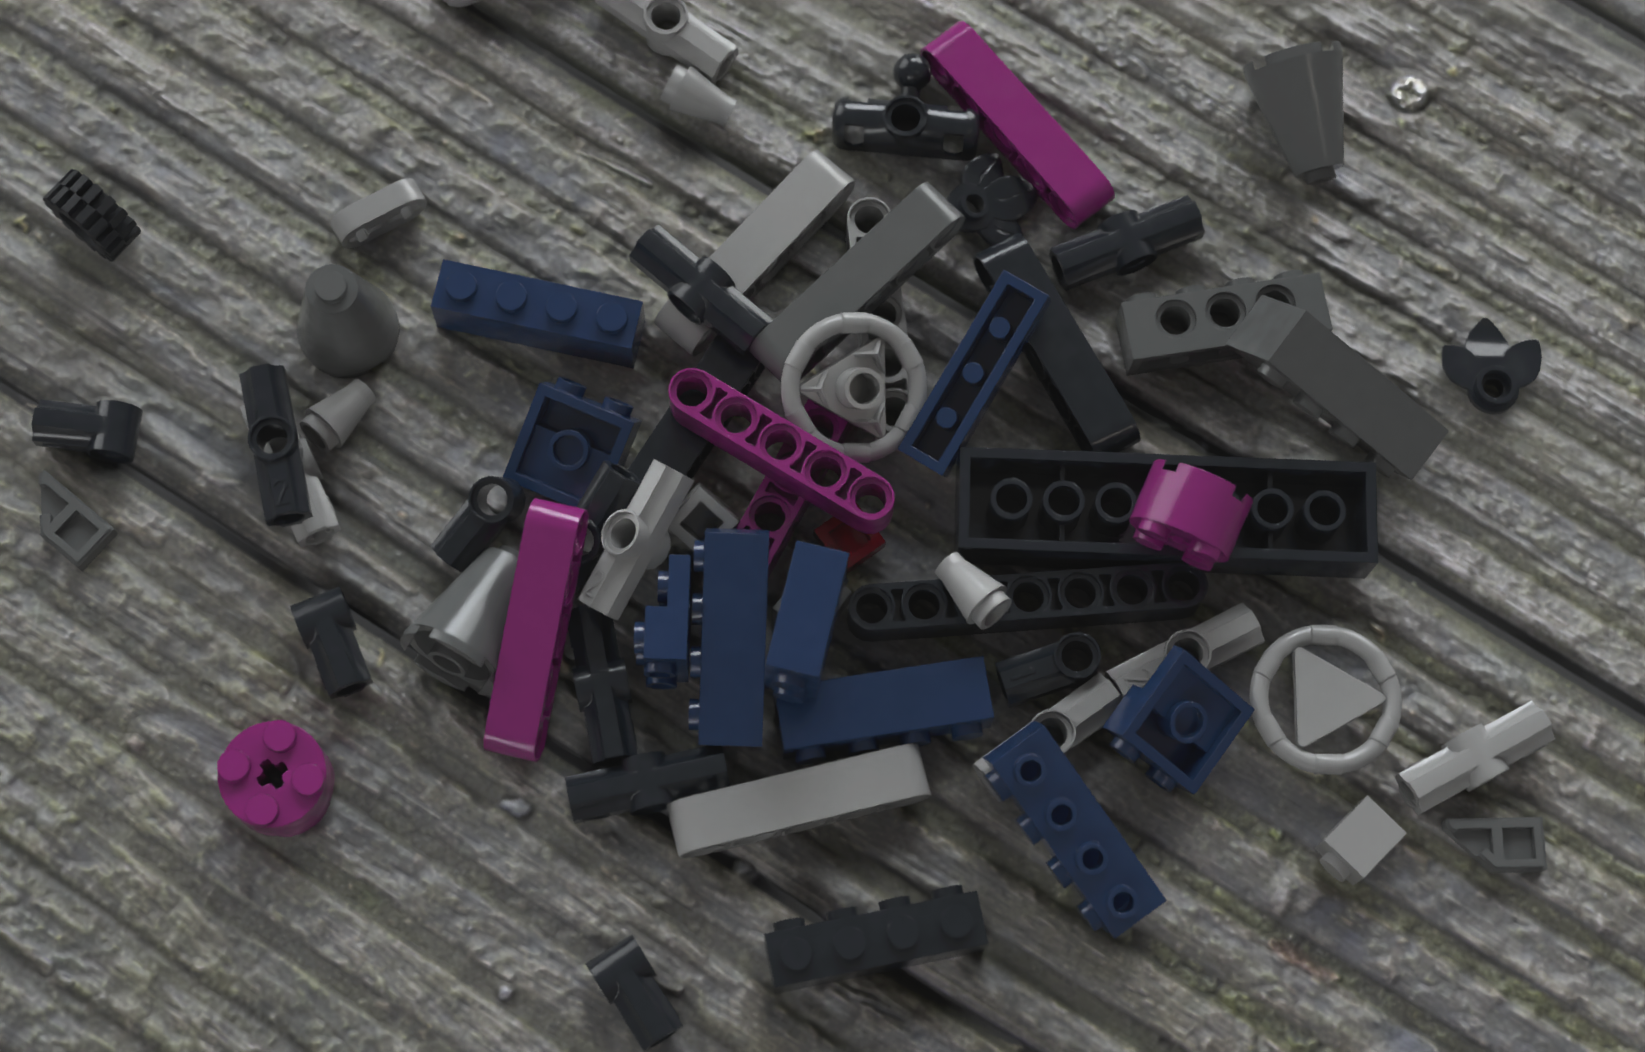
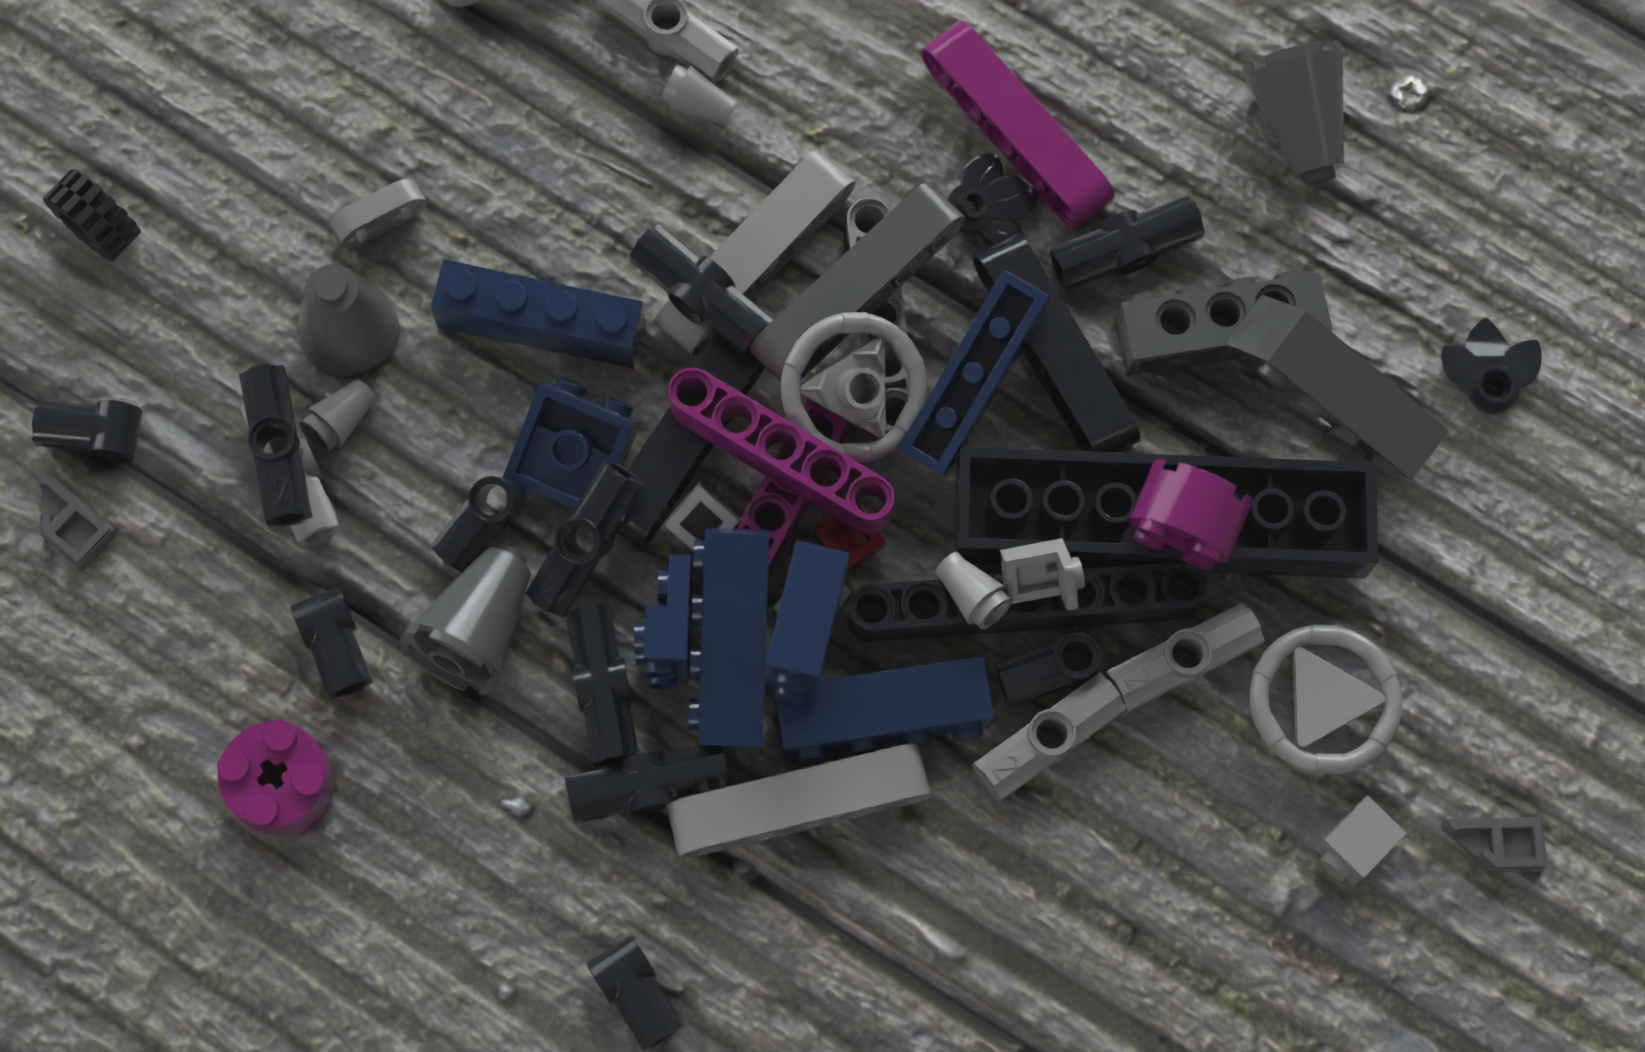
magenta beam [483,498,589,762] -> none
light grey piece [578,459,694,621] -> none
black brick [764,885,989,994] -> none
black piece [832,53,980,161] -> none
dark blue brick [983,720,1167,938] -> none
dark blue plate [1103,646,1255,795] -> none
light grey piece [1395,700,1555,815] -> none
none -> light grey bracket [1000,538,1085,611]

